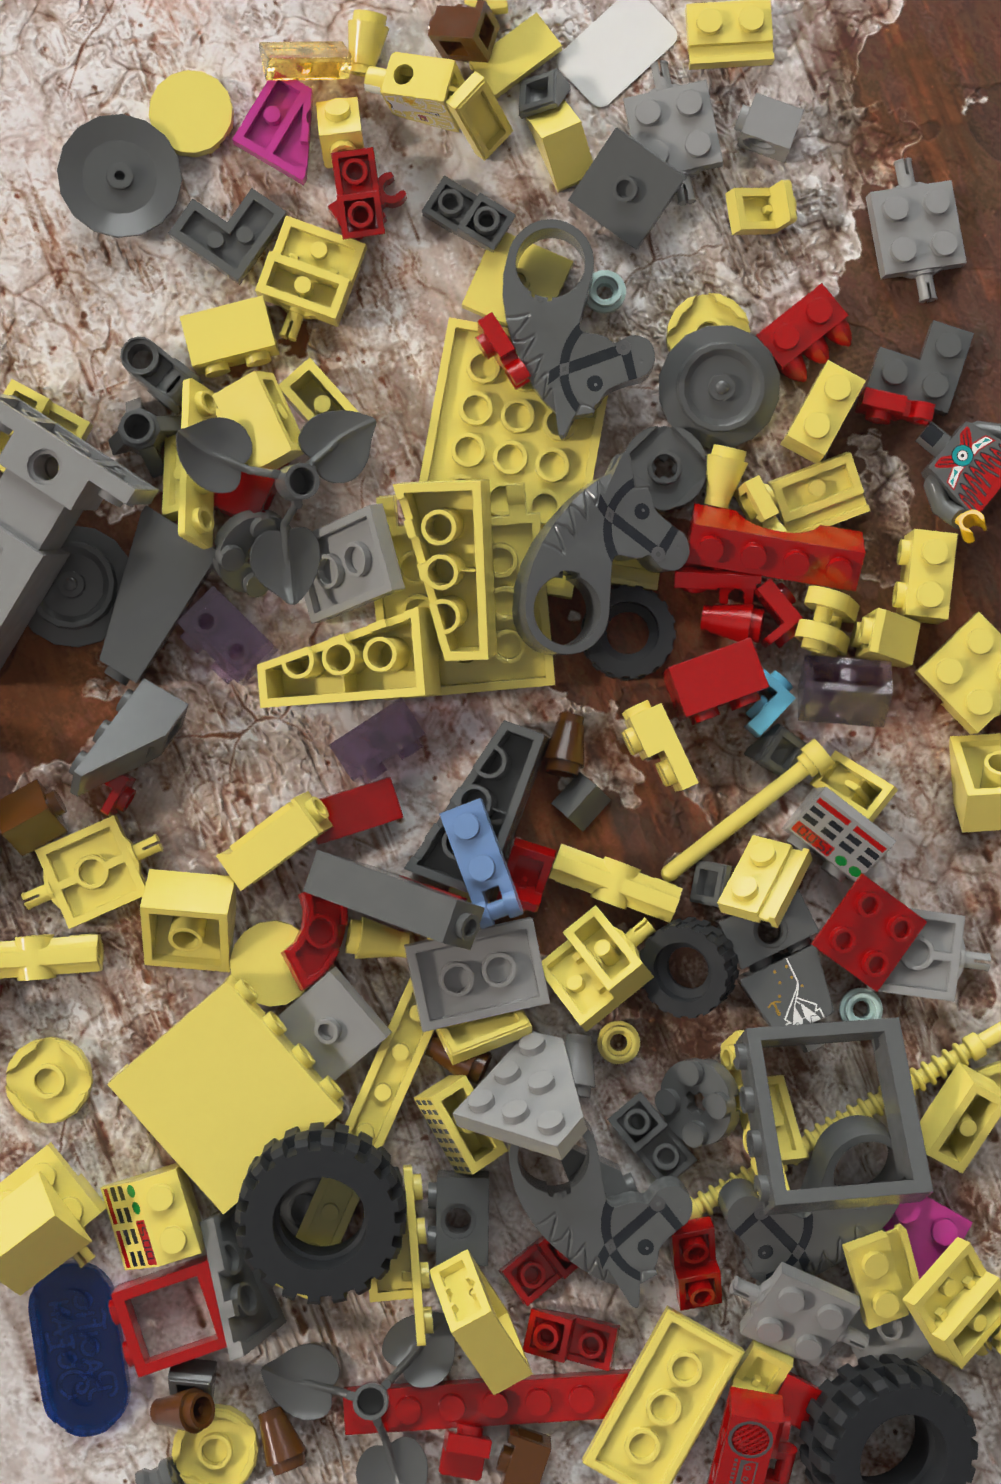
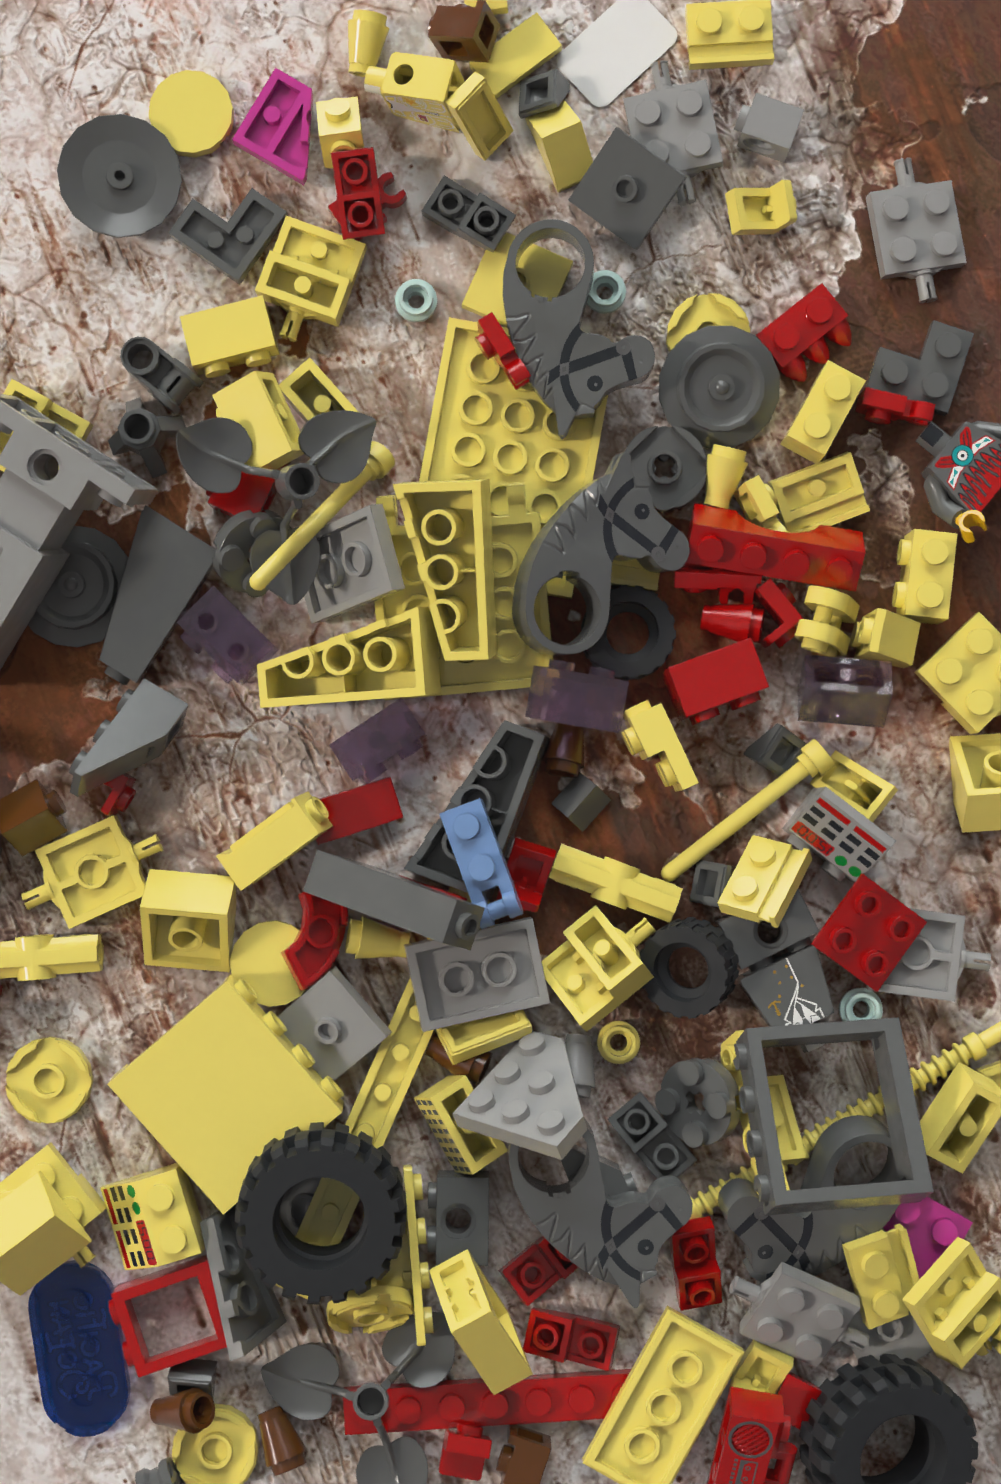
light yellow bracket [162,378,217,550] -> none
clear yellow slope [259,41,353,81] -> none
medium azure bracket [744,669,796,738] -> none
none -> light yellow piece [249,441,395,591]
none -> light yellow tile [326,1285,414,1334]
none -> light aqua plate [395,279,437,322]
none -> brick [525,659,629,733]

